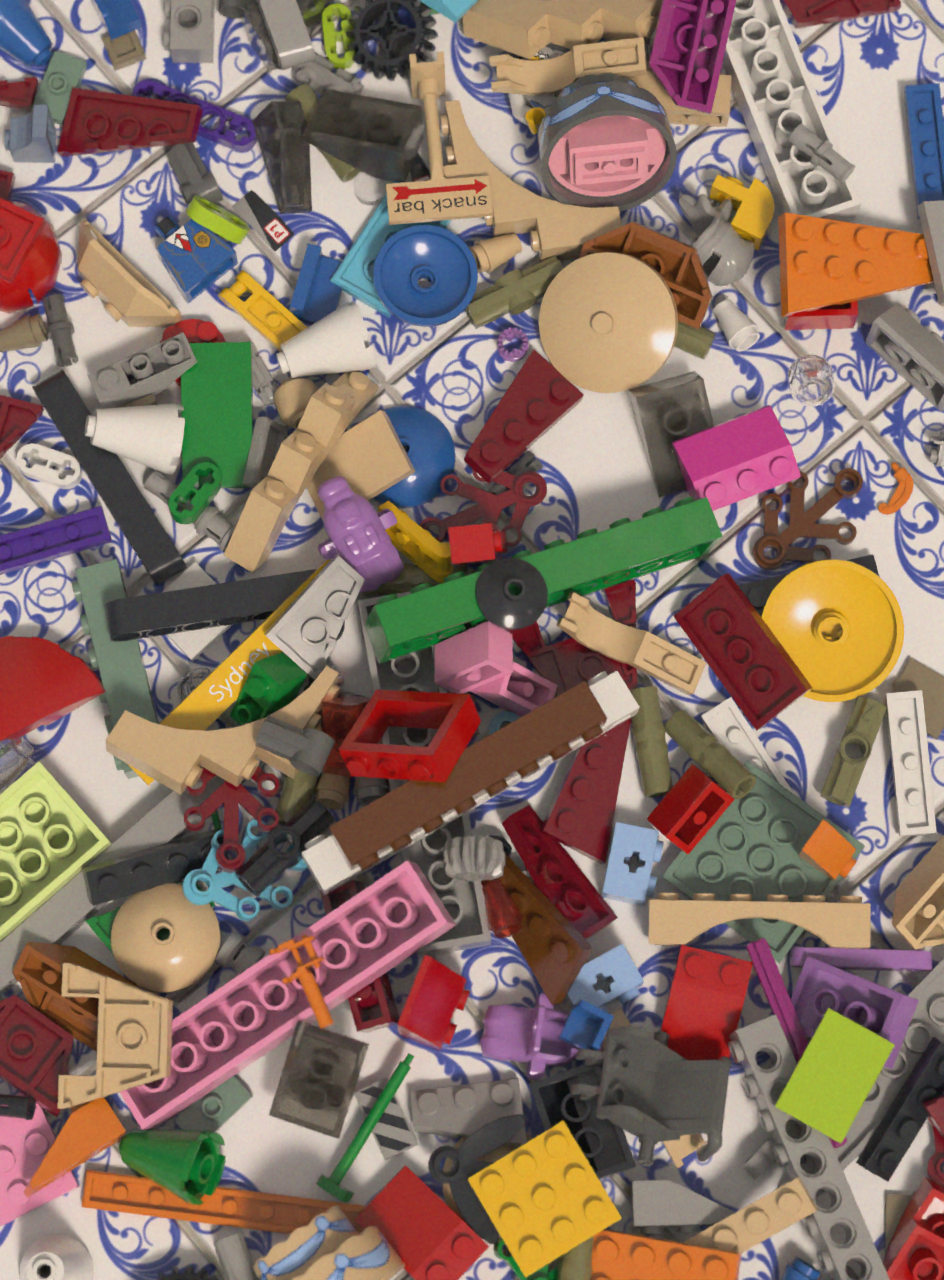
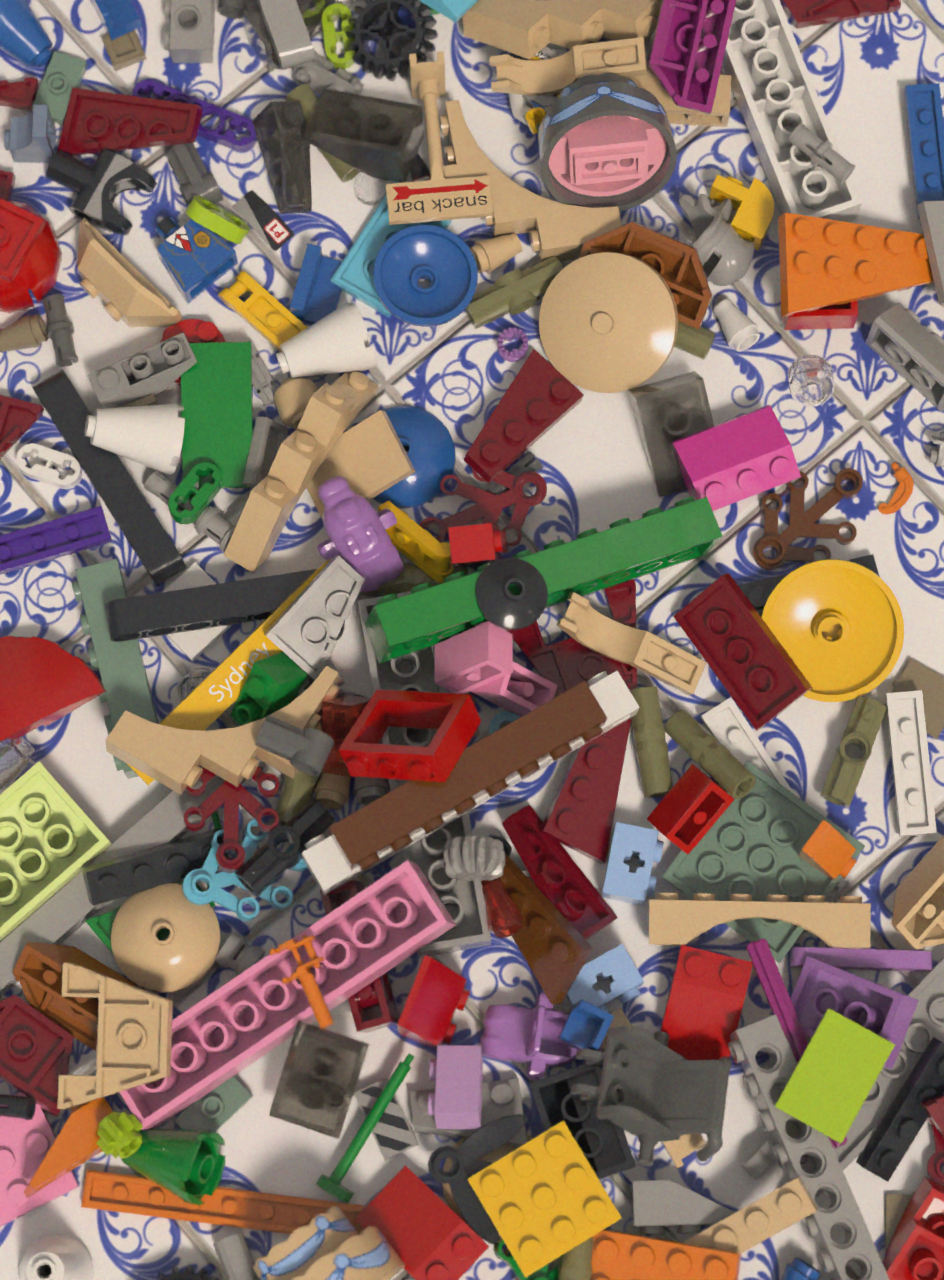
none -> black connector [46,149,157,235]
none -> lime gear [96,1112,143,1158]
none -> lavender brick [428,1045,483,1129]

